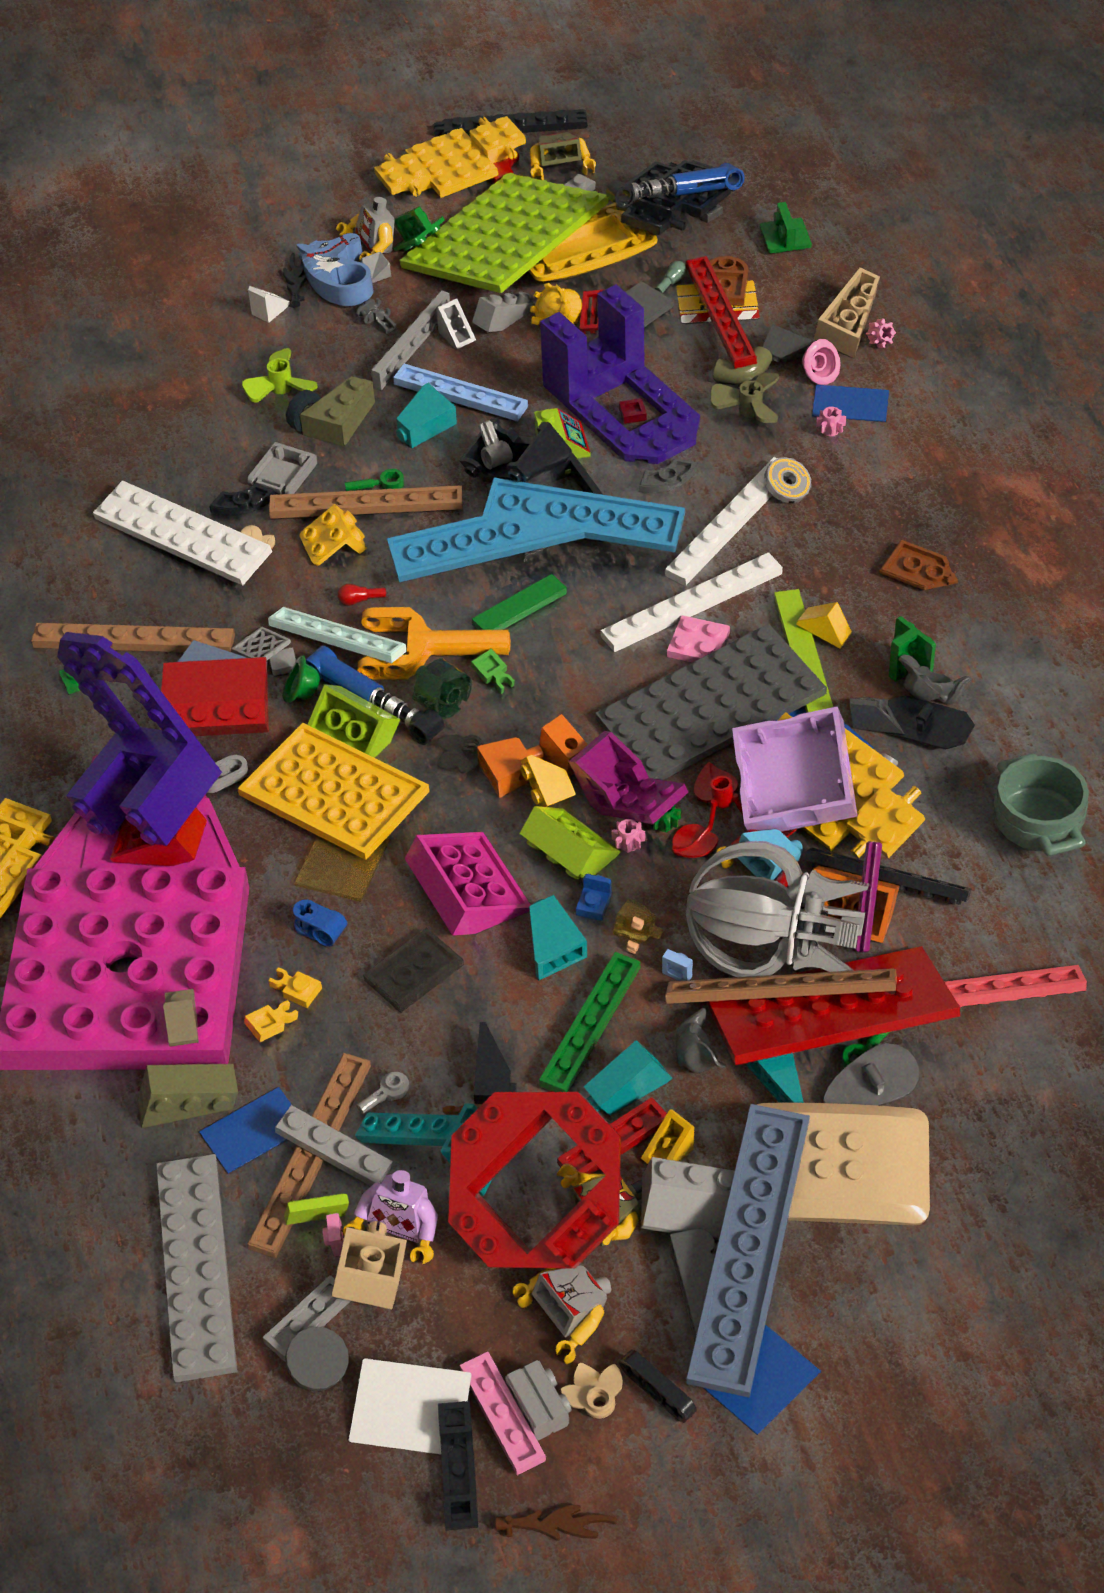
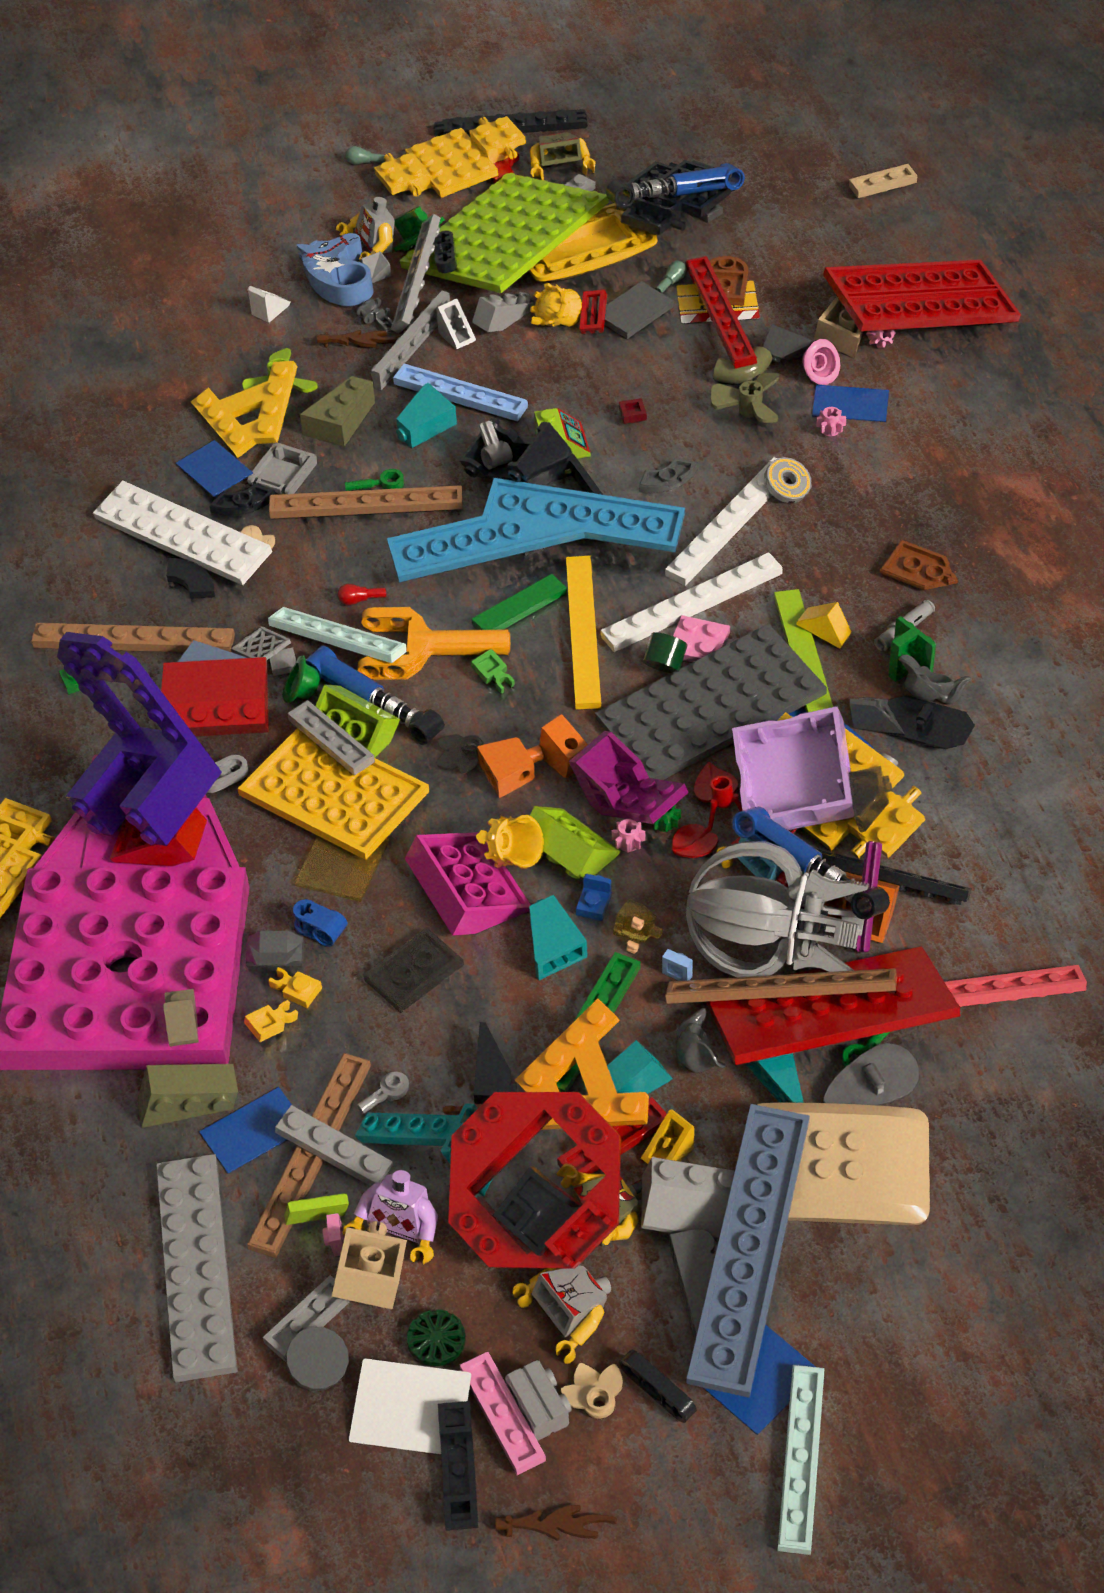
black piece [283,253,307,308] -> none
black bush [286,389,321,432] -> none
yellow bracket [299,504,367,566] -> none
clear green brick [412,658,472,719] -> none
yellow slope [520,755,576,807] -> none
dark purple bracket [540,284,700,464] -> none
green bracket [760,202,812,253] -> none
sand green piece [993,754,1089,856] -> none
none -> black tile [167,558,215,598]
none -> blue piece [176,440,253,497]
none -> yellow plate [191,361,297,458]
none -> dark grey slope [246,931,304,966]
none -> light grey plate [287,700,375,776]
none -> reddish brown piece [317,330,400,348]
none -> sand green piece [345,146,386,165]
none -> light grey plate [391,214,441,333]
none -> dark green wheel [407,1309,466,1366]
none -> black beam [434,231,457,273]
none -> yellow hair [476,814,544,869]
none -> black plate [493,1166,583,1256]
none -> light orange plate [515,999,649,1130]
none -> yellow tile [566,556,601,710]
none -> dark green piece [642,632,688,673]
none -> piece [732,806,890,920]
none -> light aqua tile [777,1365,825,1555]
none -> red plate [823,260,1021,331]
none -> tan plate [849,164,917,198]
none -> clear smoke slope [849,766,892,832]
none -> light grey pin [874,600,935,651]

